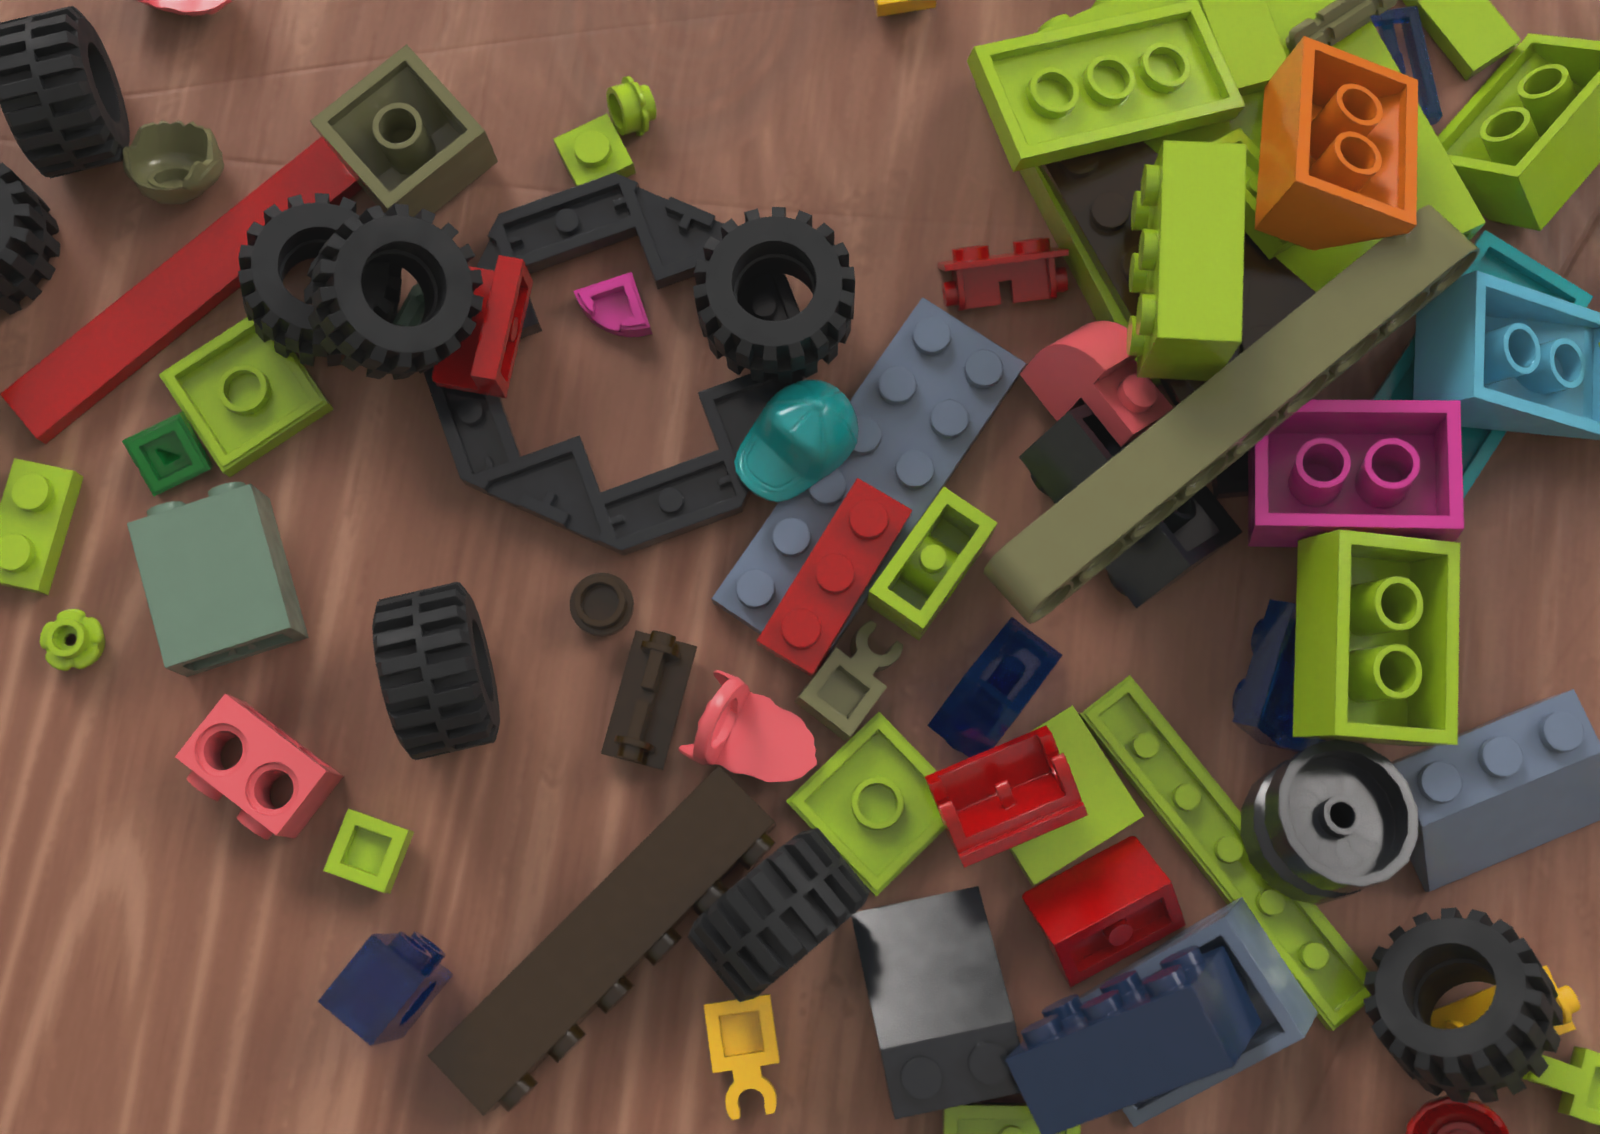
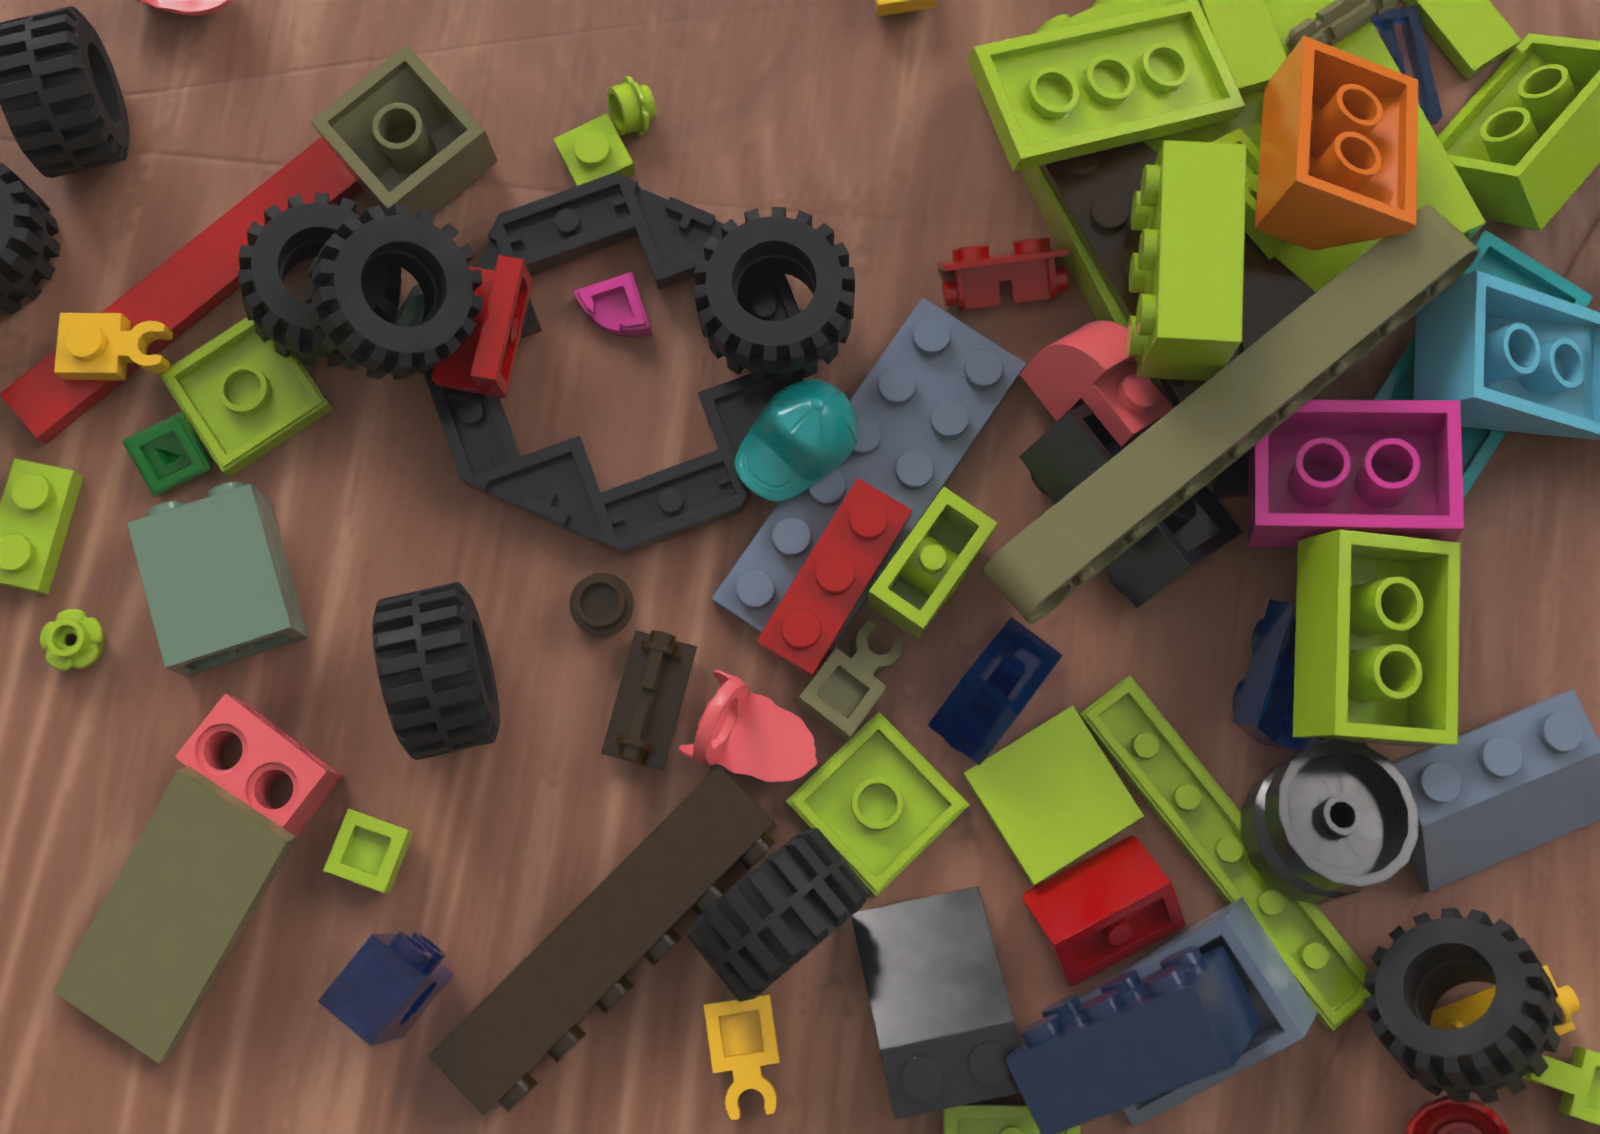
olive hair [123,120,224,205] -> none
red hinge [925,725,1088,868] -> none
none -> olive tile [53,766,297,1064]
none -> yellow plate [54,313,173,380]

